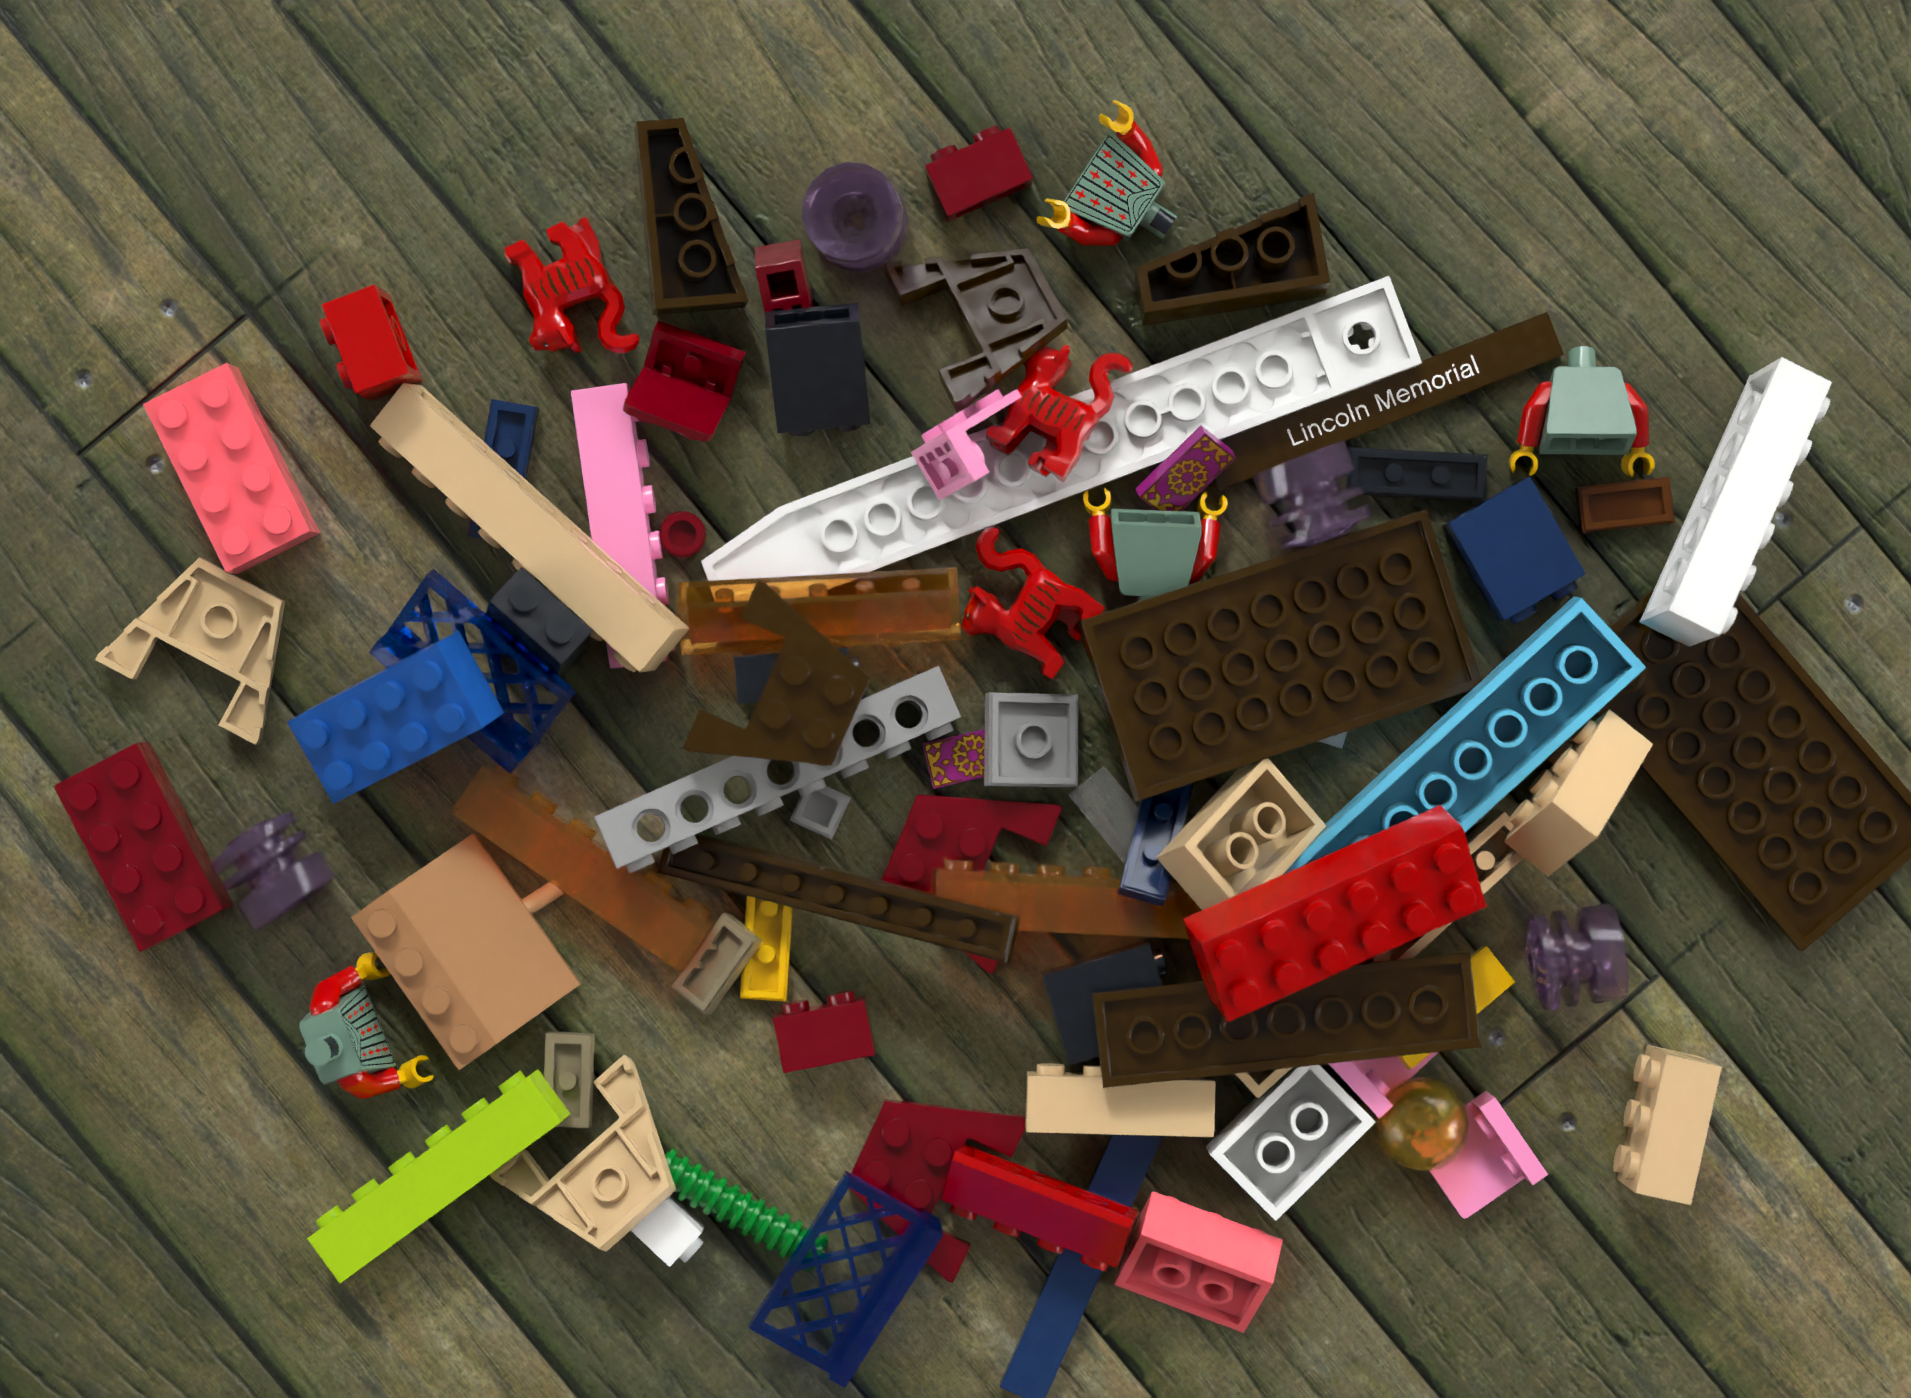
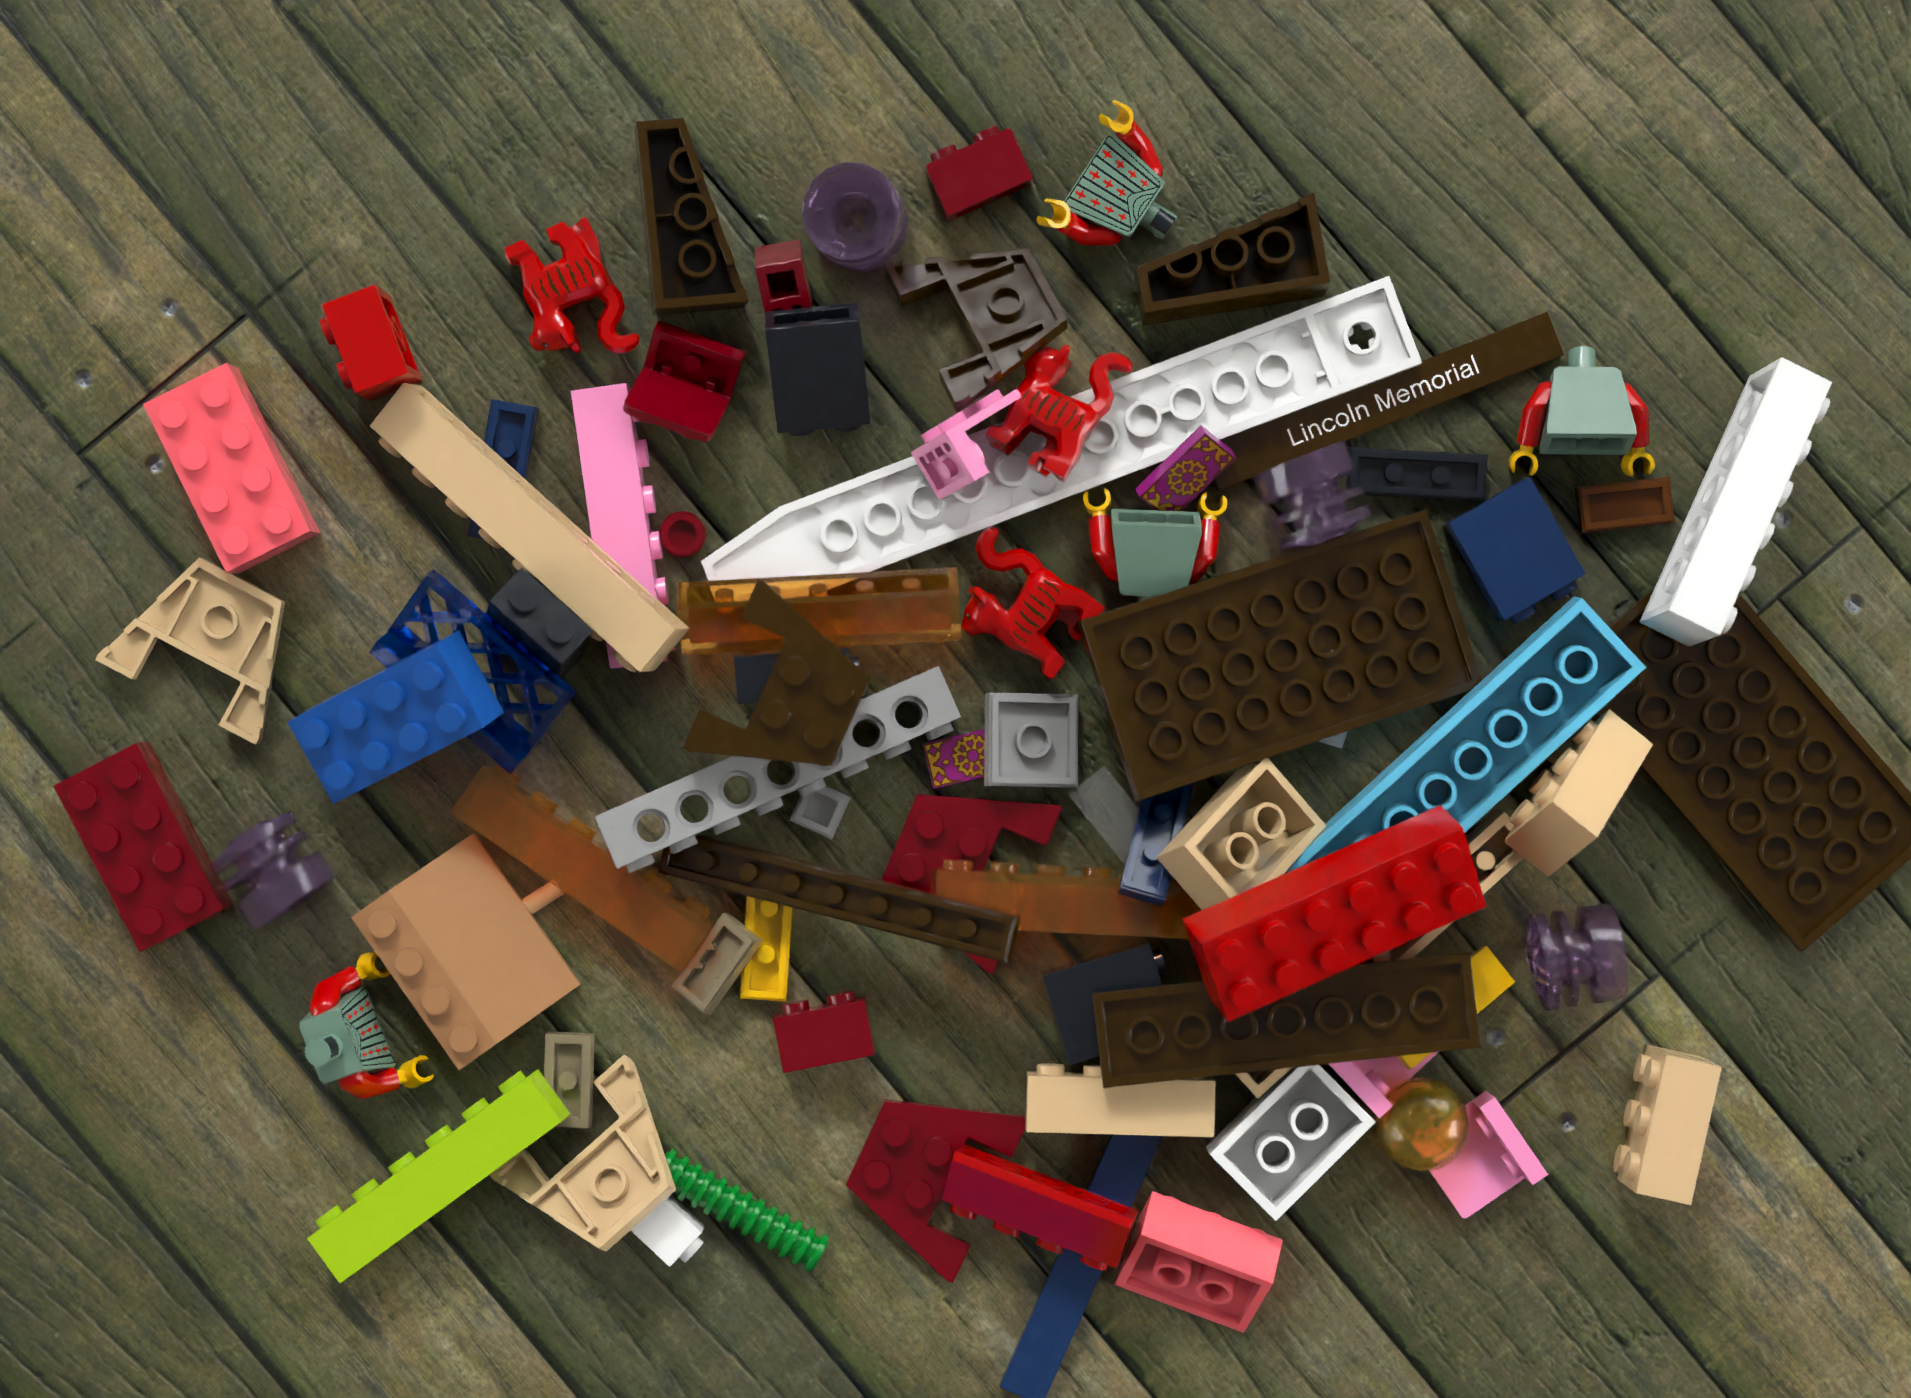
clear blue fence [749,1171,943,1388] -> none

